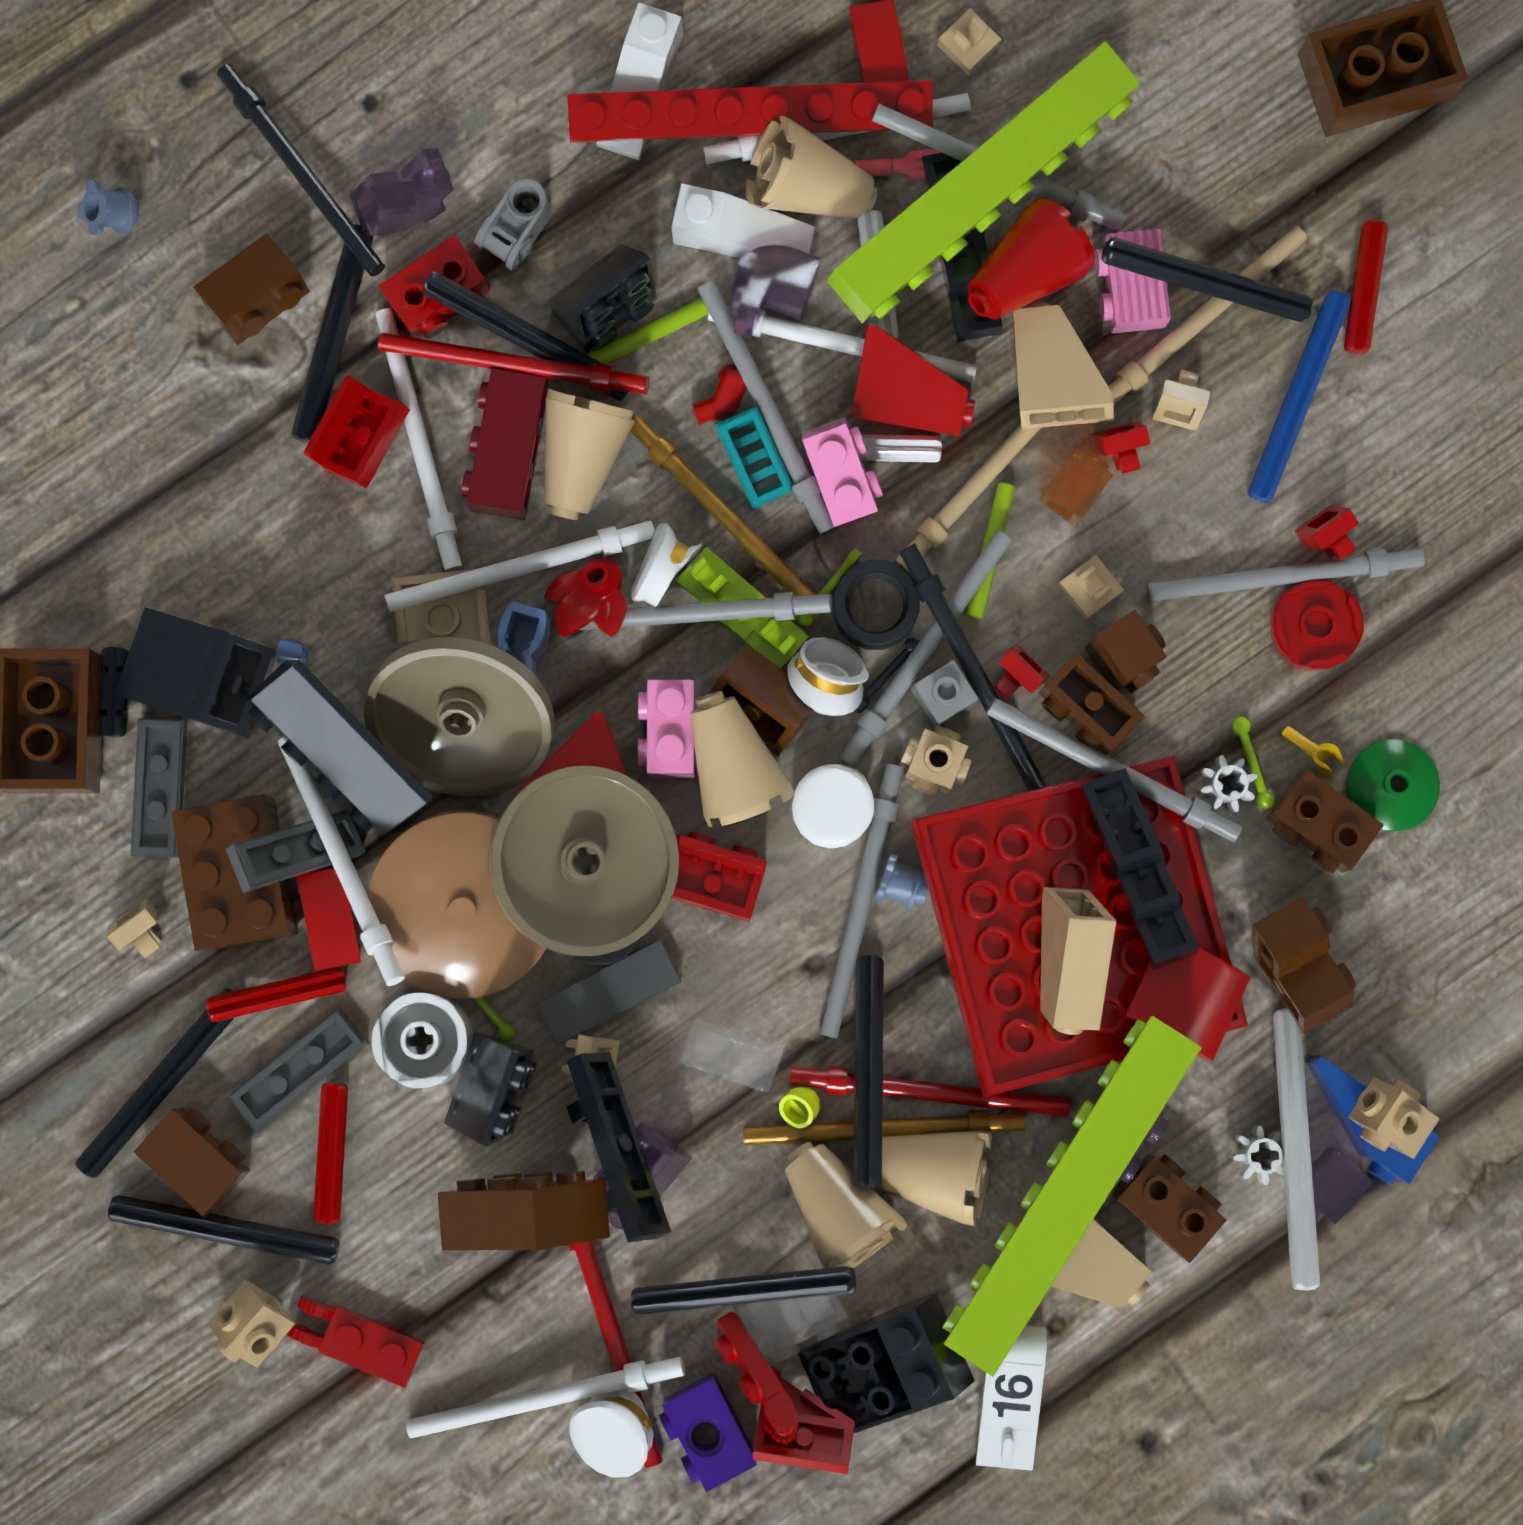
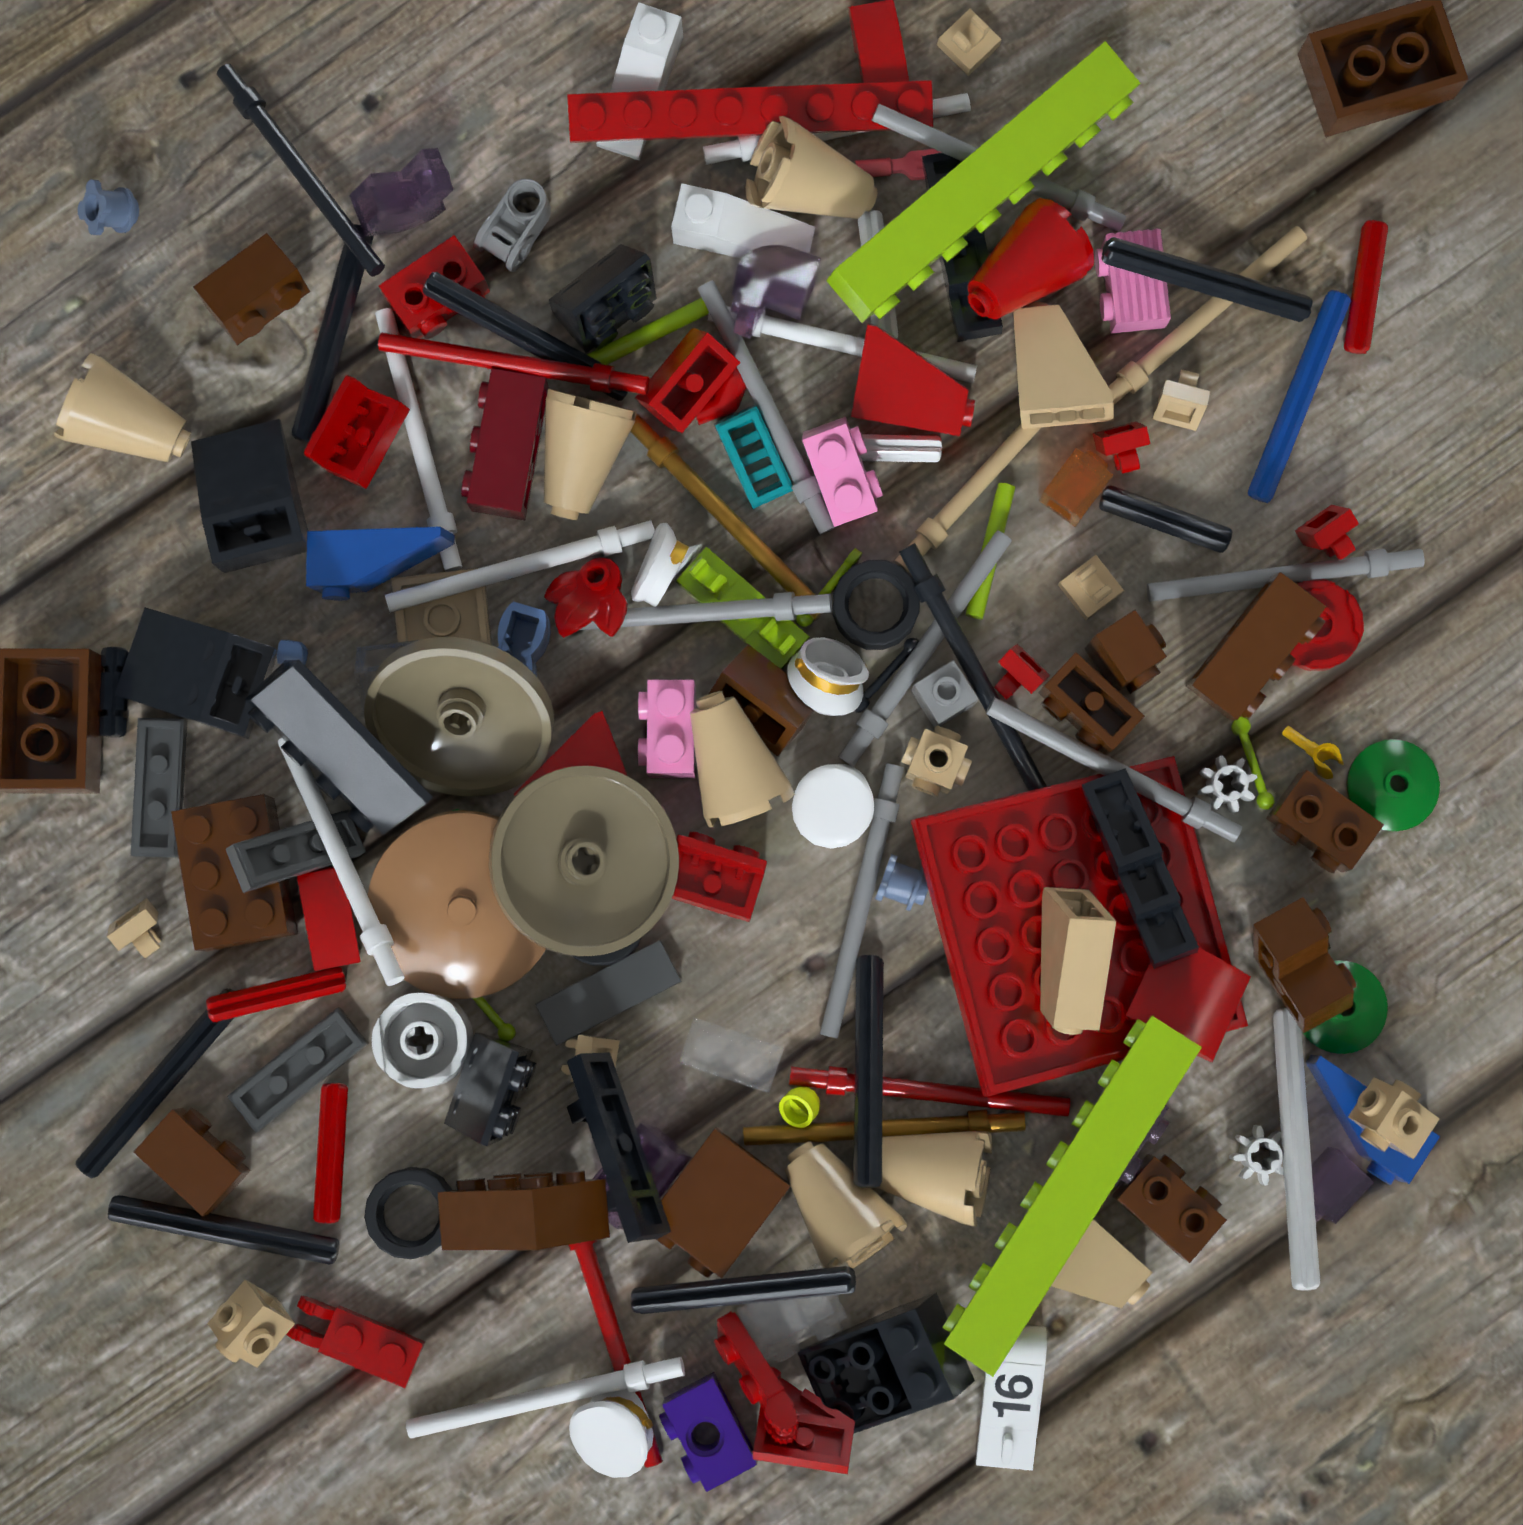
none -> tan cone [54,353,192,462]
none -> black slope [191,419,308,573]
none -> blue slope [306,527,455,601]
none -> black tyre [364,1167,452,1260]
none -> red brick [634,328,741,433]
none -> reddish brown brick [656,1127,790,1279]
none -> black axle [1099,485,1232,553]
none -> reddish brown brick [1186,572,1326,720]
none -> green dish [1302,960,1388,1054]

